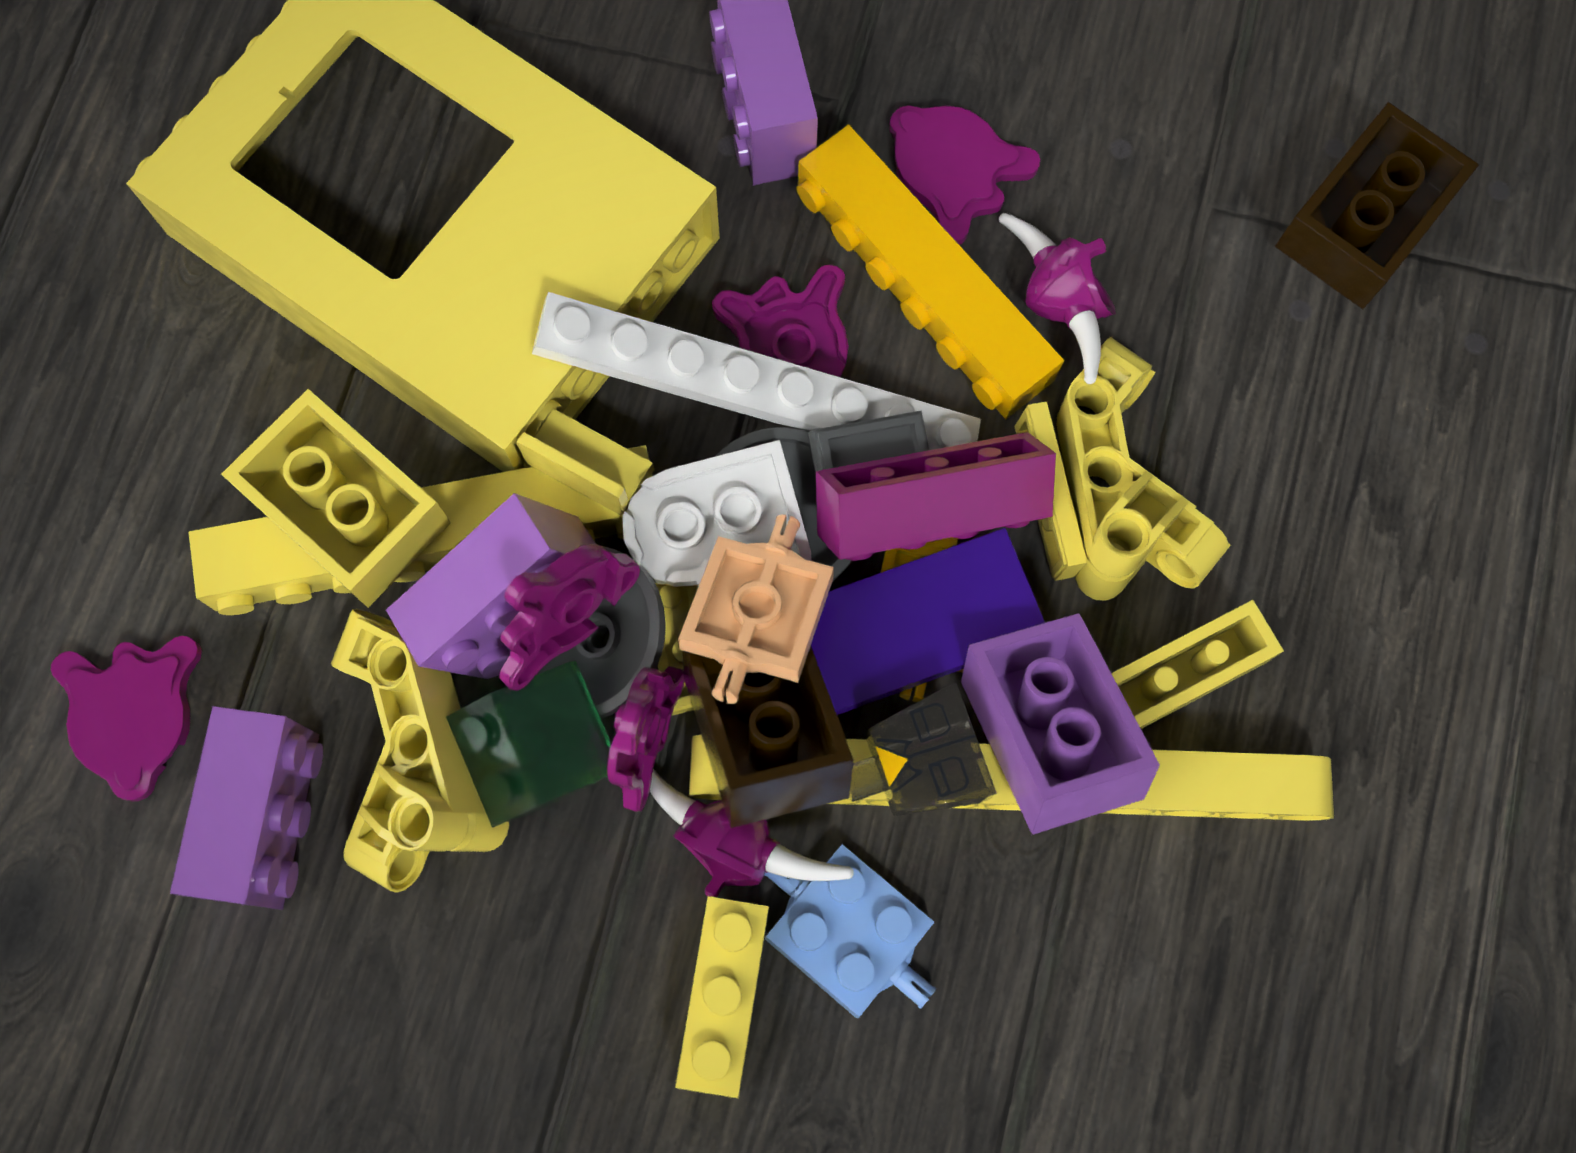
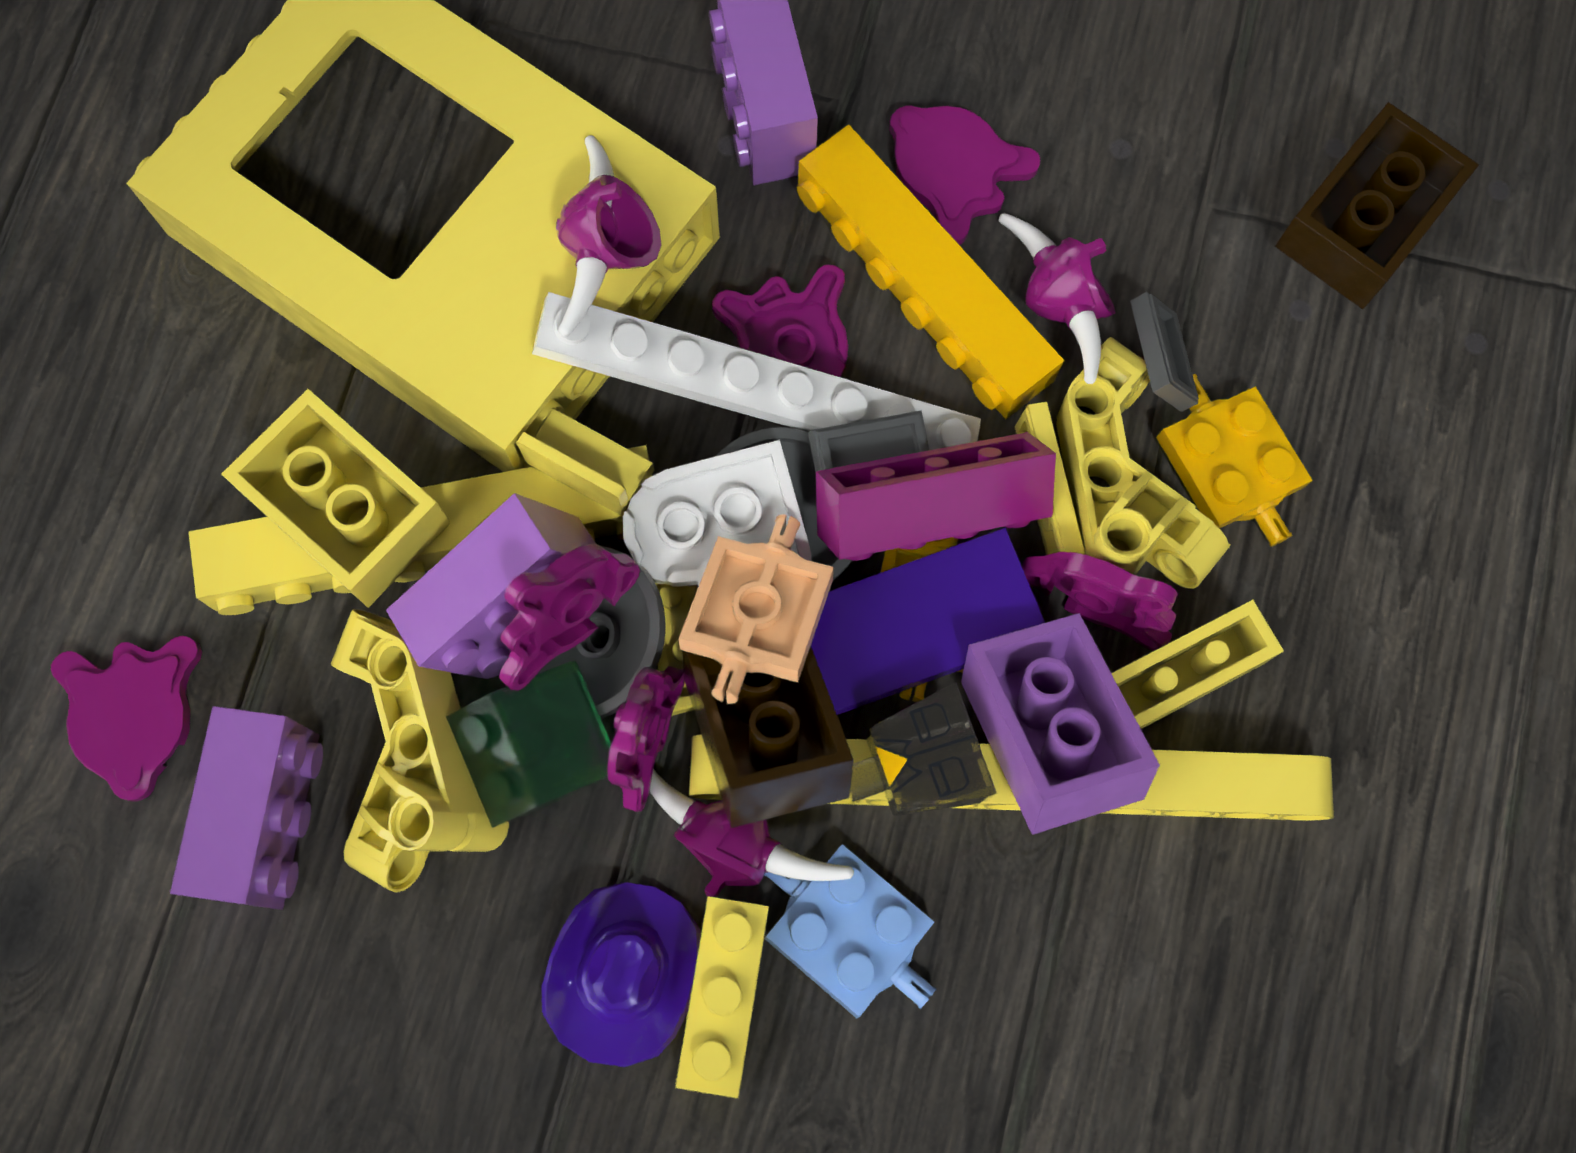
none -> dark purple hat [542,882,701,1067]
none -> magenta helmet [556,135,661,337]
none -> magenta tile [1021,552,1178,651]
none -> dark grey tile [1130,292,1199,412]
none -> yellow plate [1156,374,1313,547]

